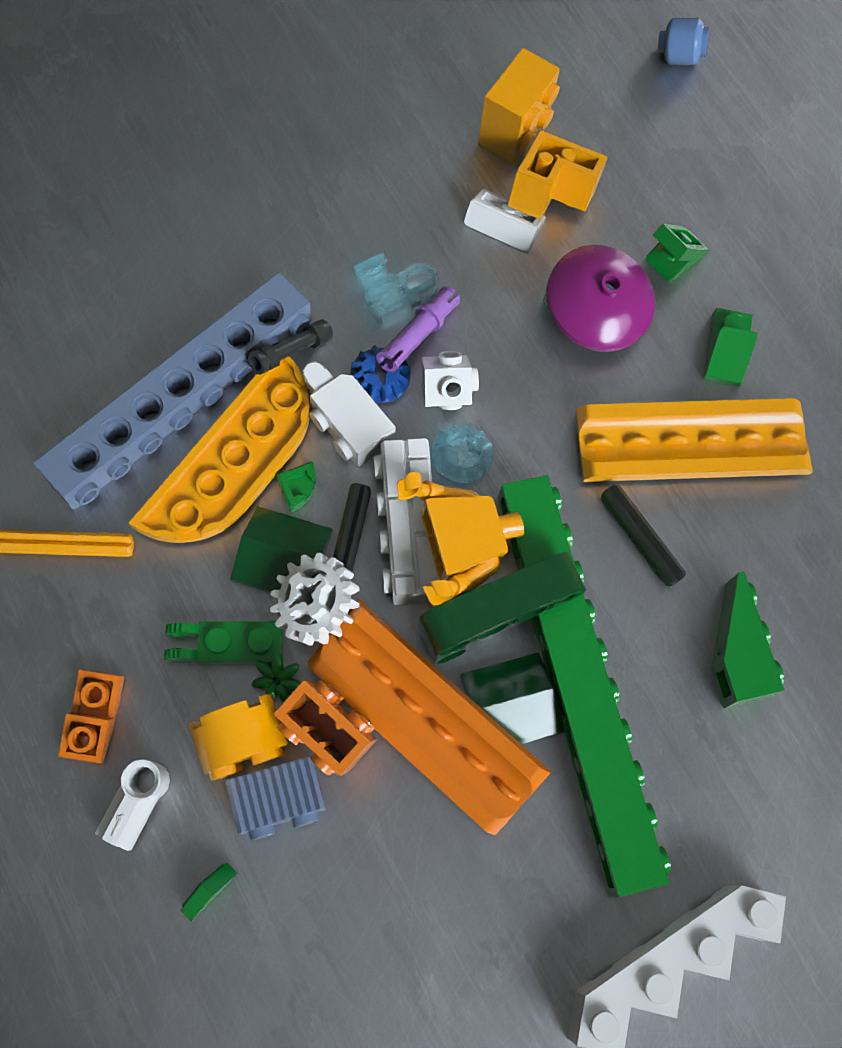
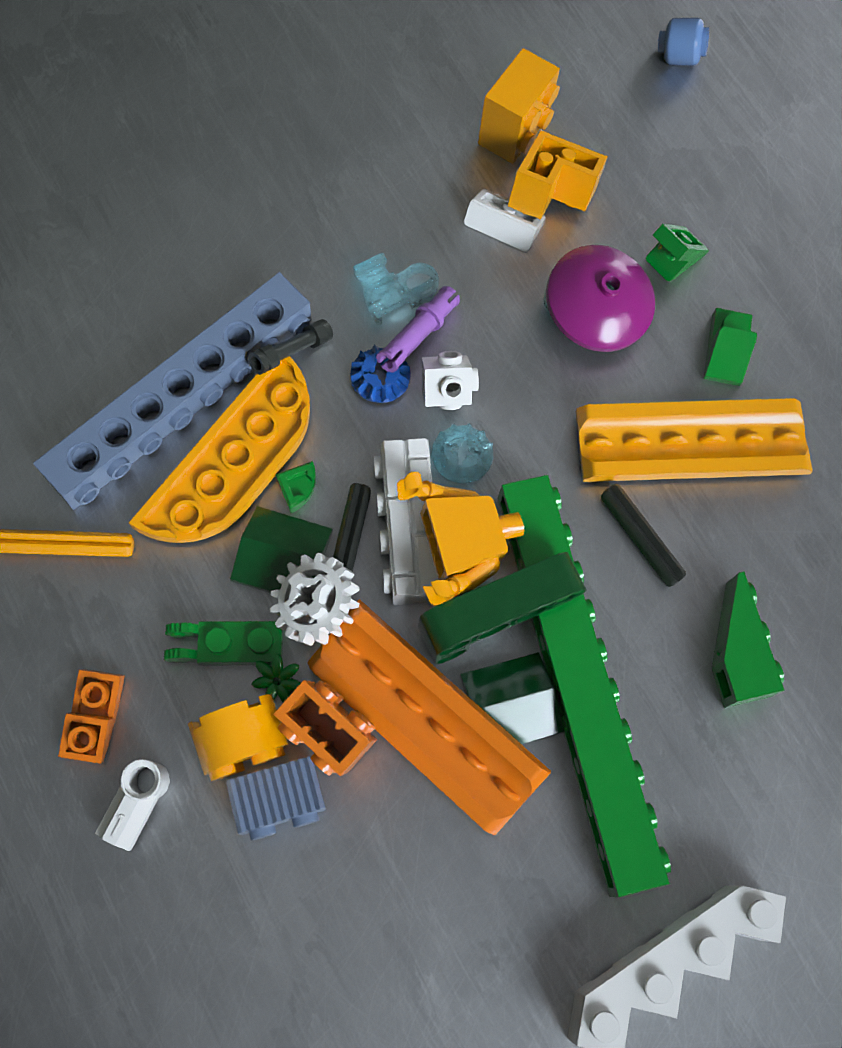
green tile [180,863,238,921] -> none
white hinge [302,361,396,468] -> none

